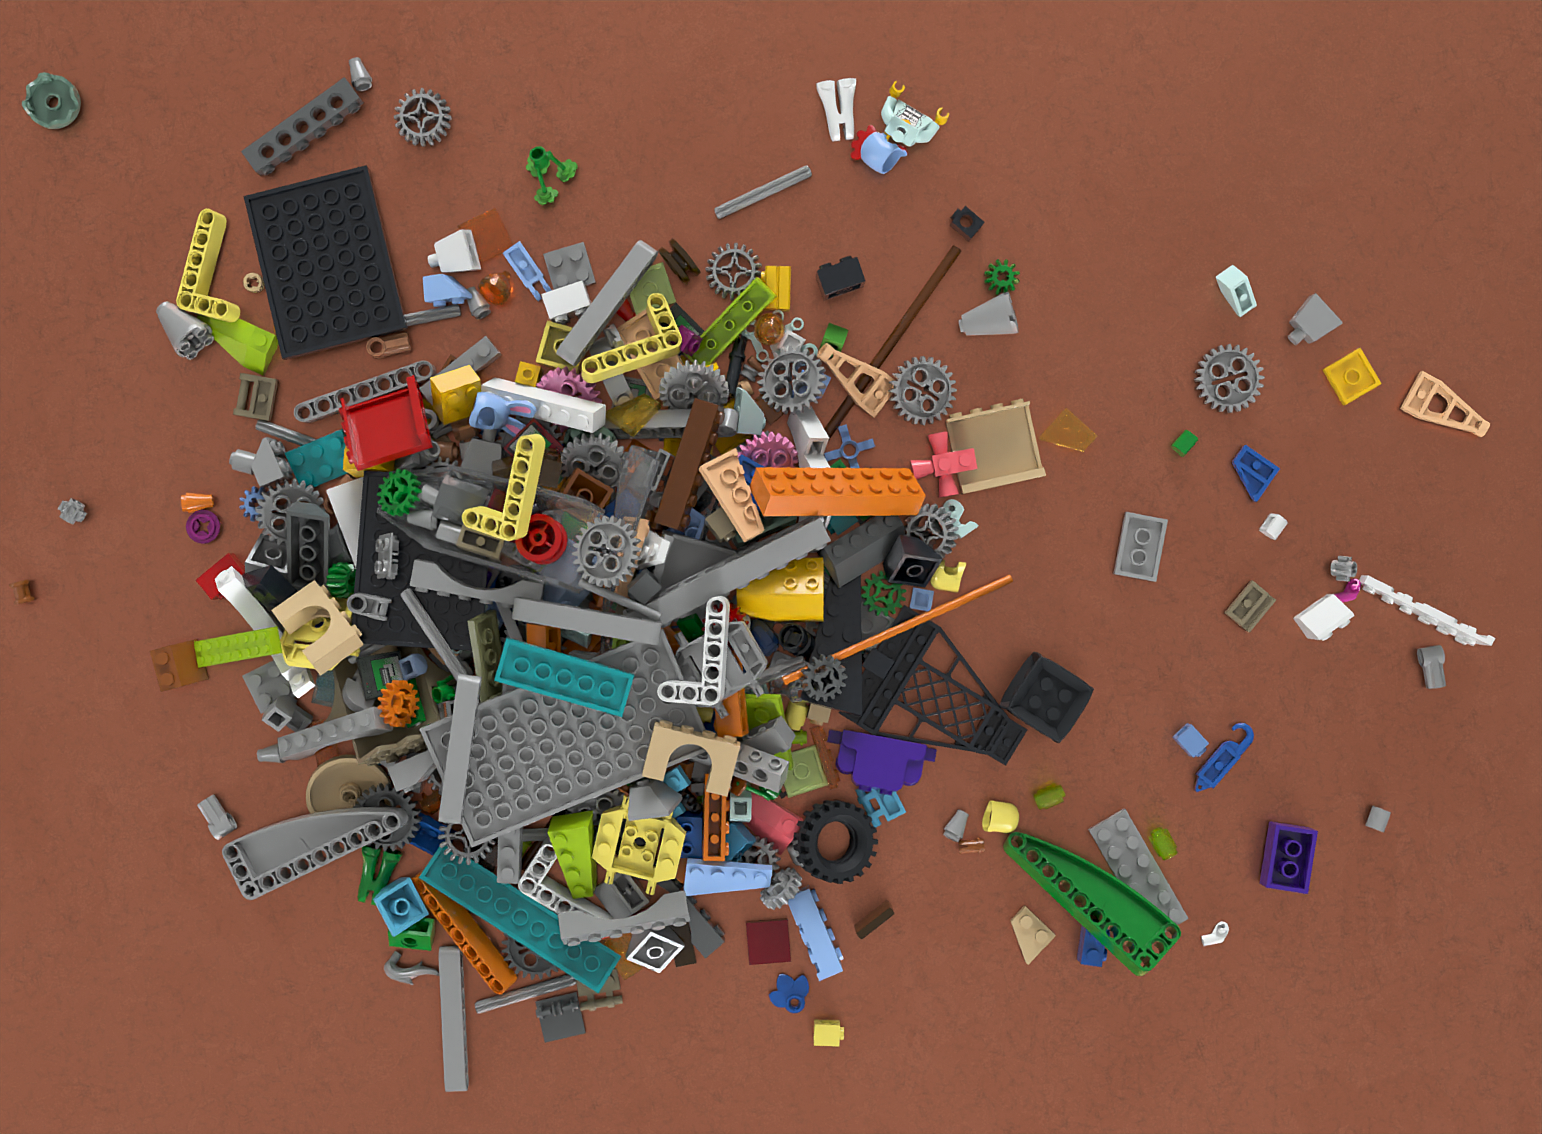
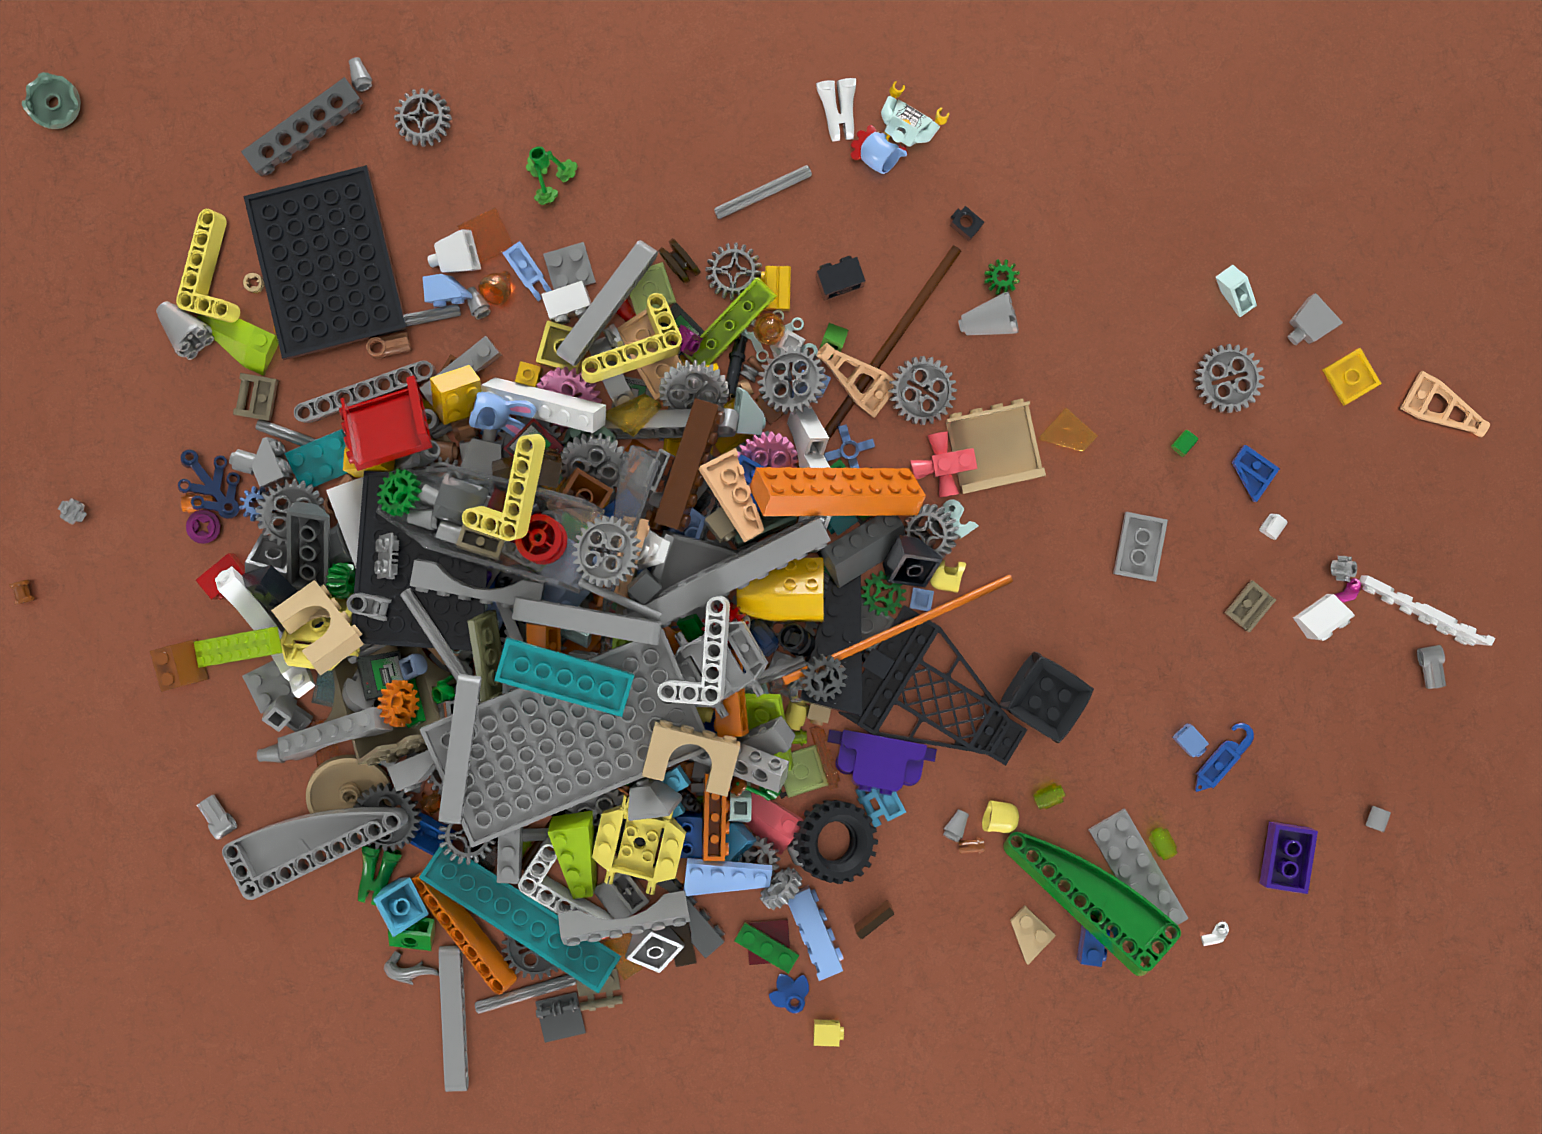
none -> dark blue plant [178,449,240,519]
none -> green plate [734,922,799,974]

